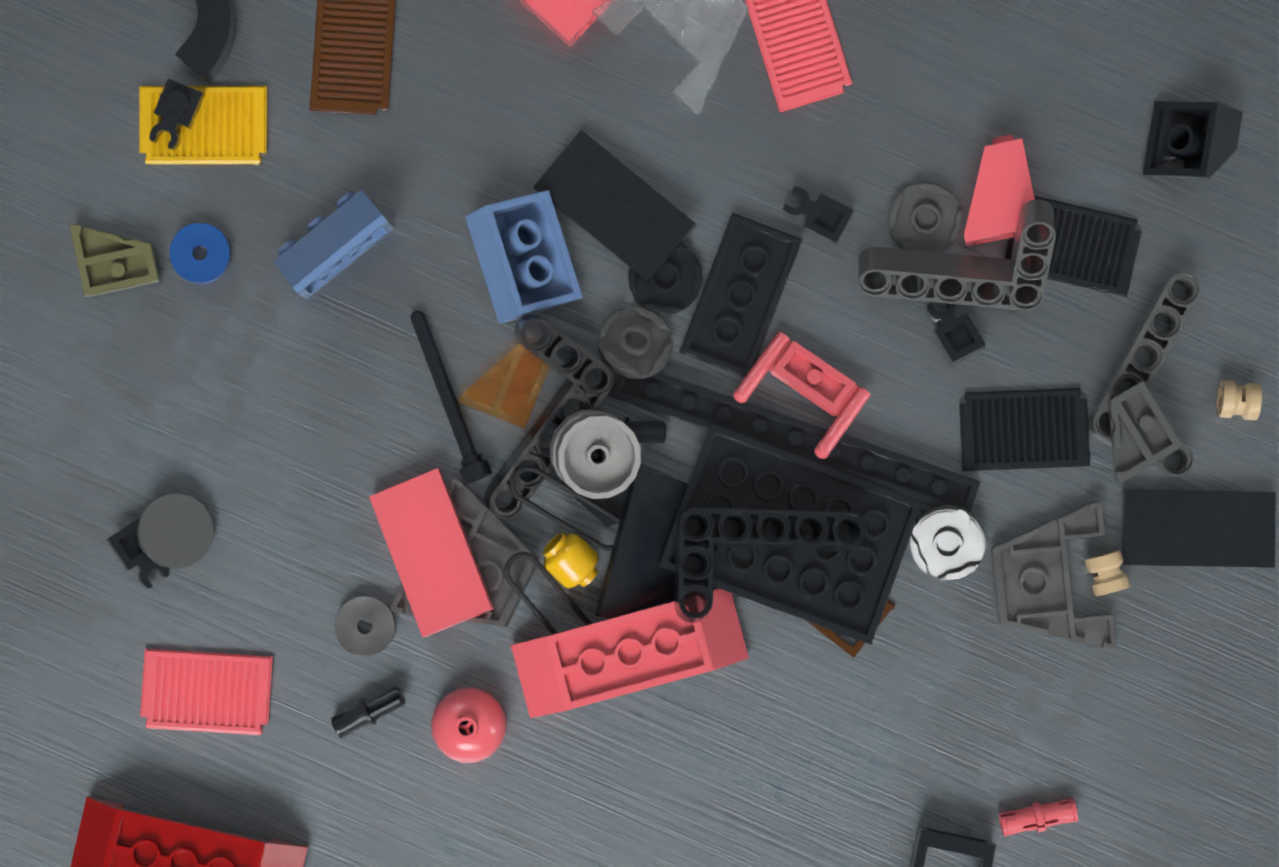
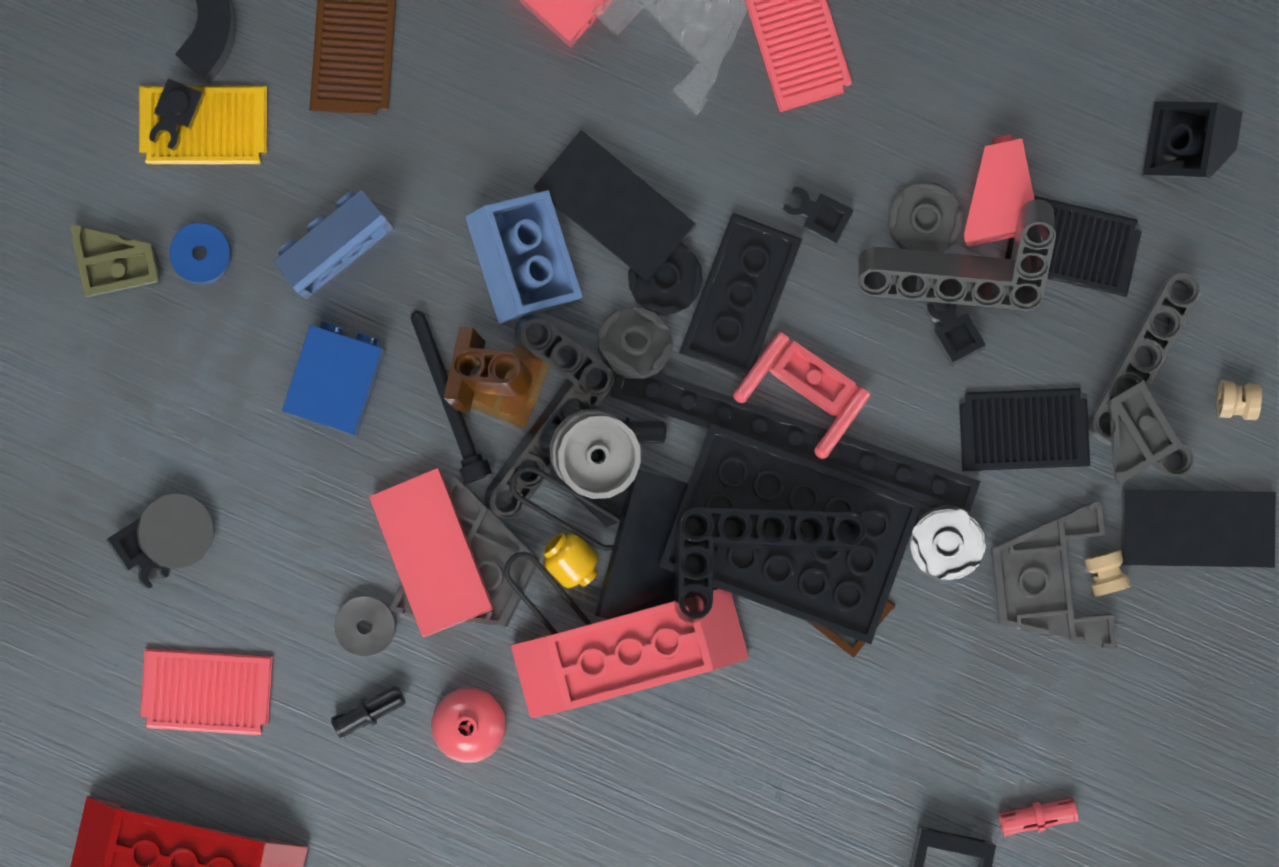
none -> blue brick [282,321,386,436]
none -> reddish brown tile [443,327,532,412]

